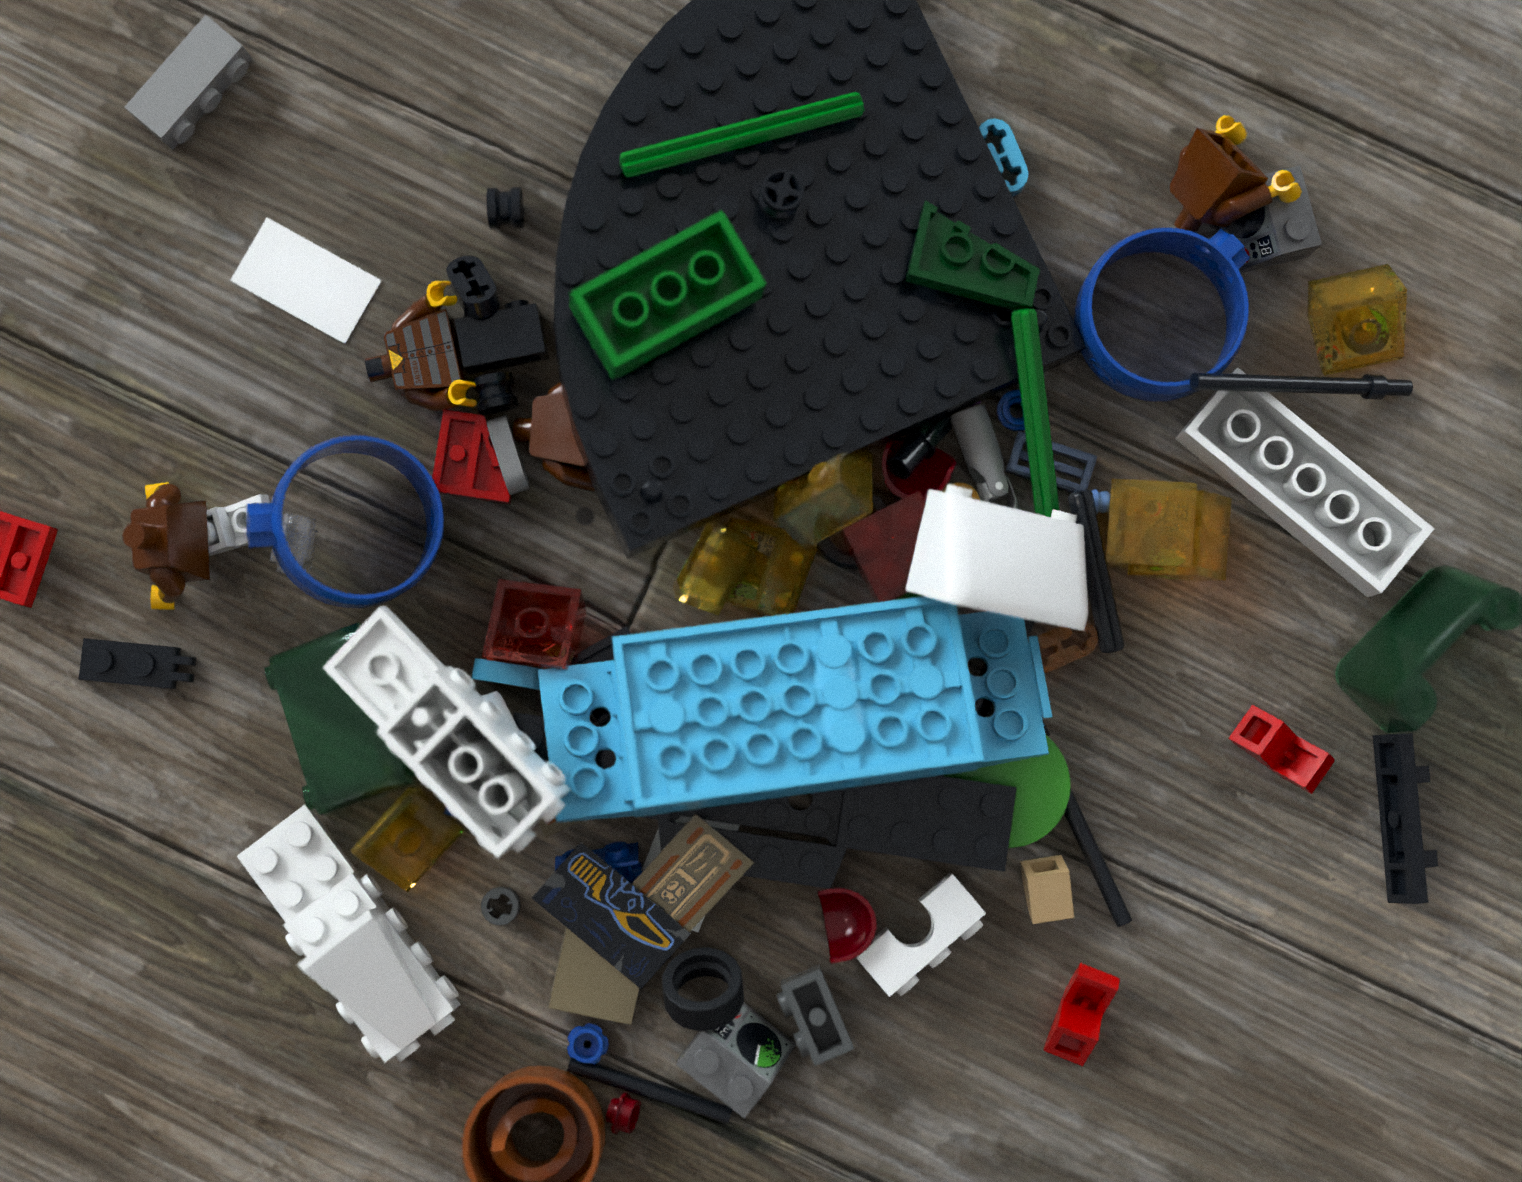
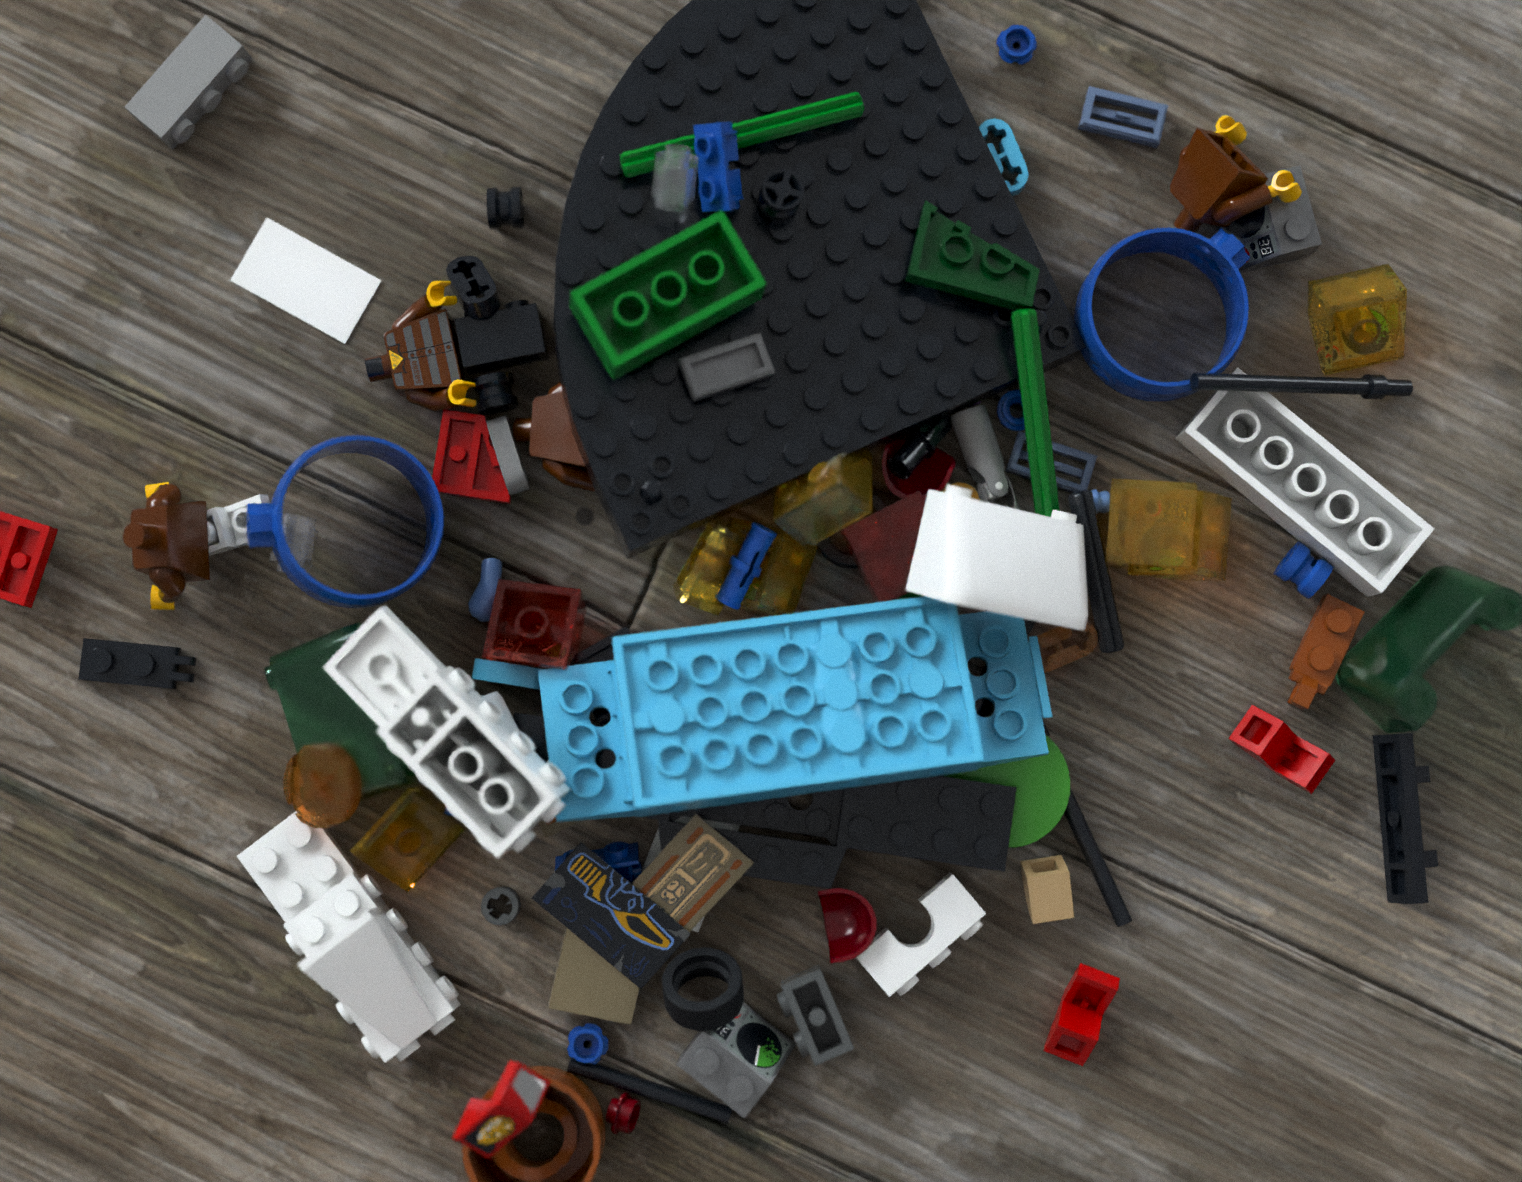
none -> clear orange tile [283,743,362,828]
none -> slope [452,1060,551,1158]
none -> medium blue arm [468,558,502,622]
none -> clear brick [651,144,699,212]
none -> flat silver tile [678,333,775,402]
none -> blue hinge [693,121,744,212]
none -> blue pin [715,522,777,610]
none -> blue plate [996,25,1037,65]
none -> sand blue tile [1078,86,1168,148]
none -> blue wheel [1274,541,1334,599]
none -> dark orange hinge [1287,594,1365,710]

